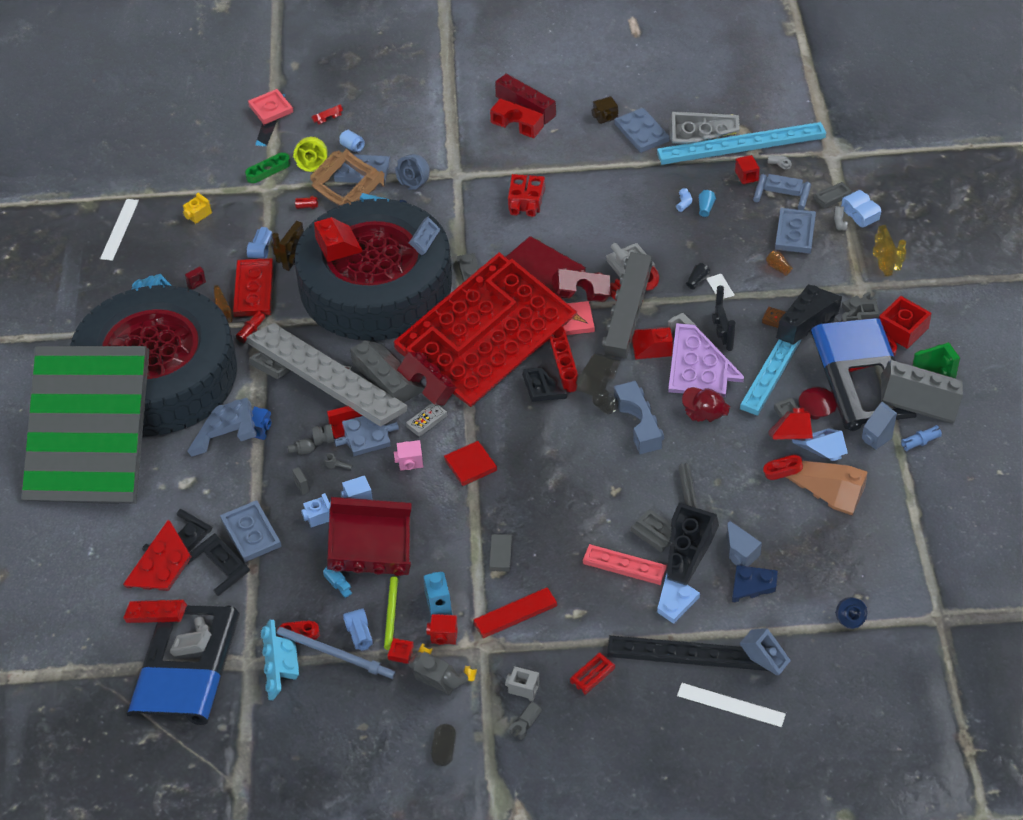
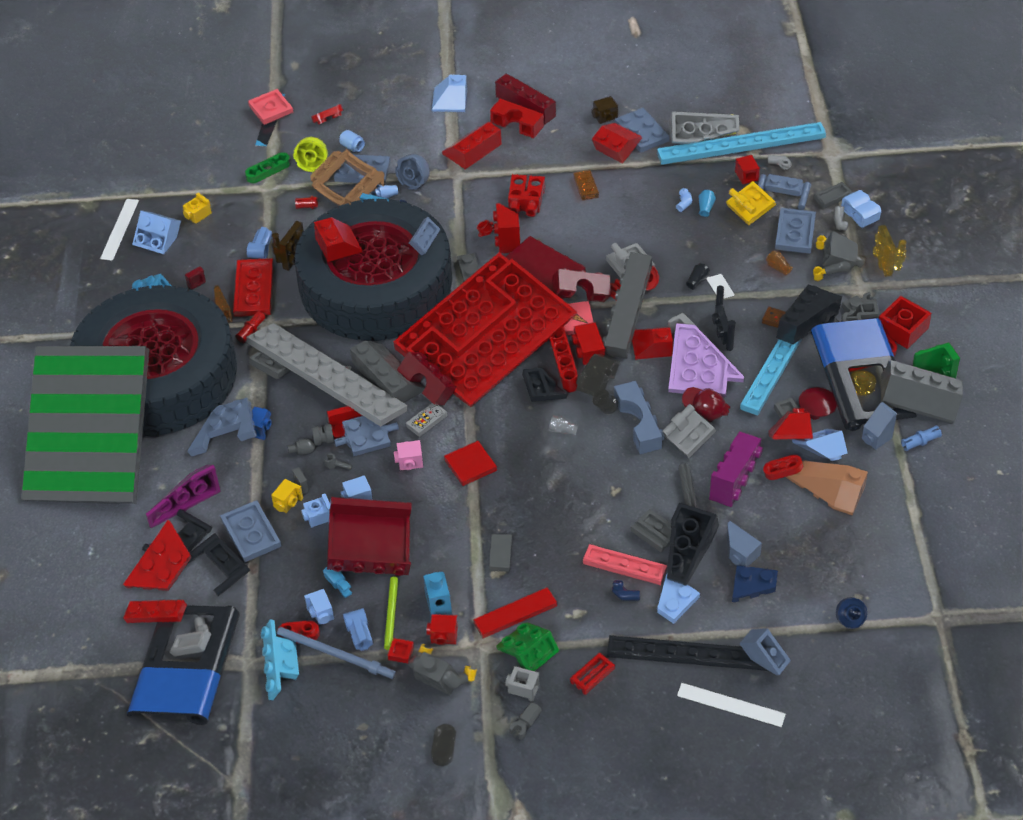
none -> light blue slope [132,211,181,254]
none -> magenta wedge [146,465,221,528]
none -> yellow brick [271,479,303,513]
none -> light blue brick [304,589,334,625]
none -> light blue cone [371,185,398,199]
none -> light blue slope [432,75,467,112]
none -> red slope [442,122,502,170]
none -> red plate [477,220,494,237]
none -> red slope [493,203,520,254]
none -> green bracket [496,622,559,671]
none -> clear cone [549,414,578,436]
none -> red brick [571,322,605,365]
none -> clear orange plate [573,170,599,201]
none -> red slope [592,123,642,164]
none -> dark blue arm [611,580,640,601]
none -> light grey plate [662,404,716,458]
none -> magenta wedge [709,431,763,507]
none -> yellow plate [726,181,776,225]
none -> dark grey torso [813,231,865,281]
none -> clear yellow plate [850,371,877,396]

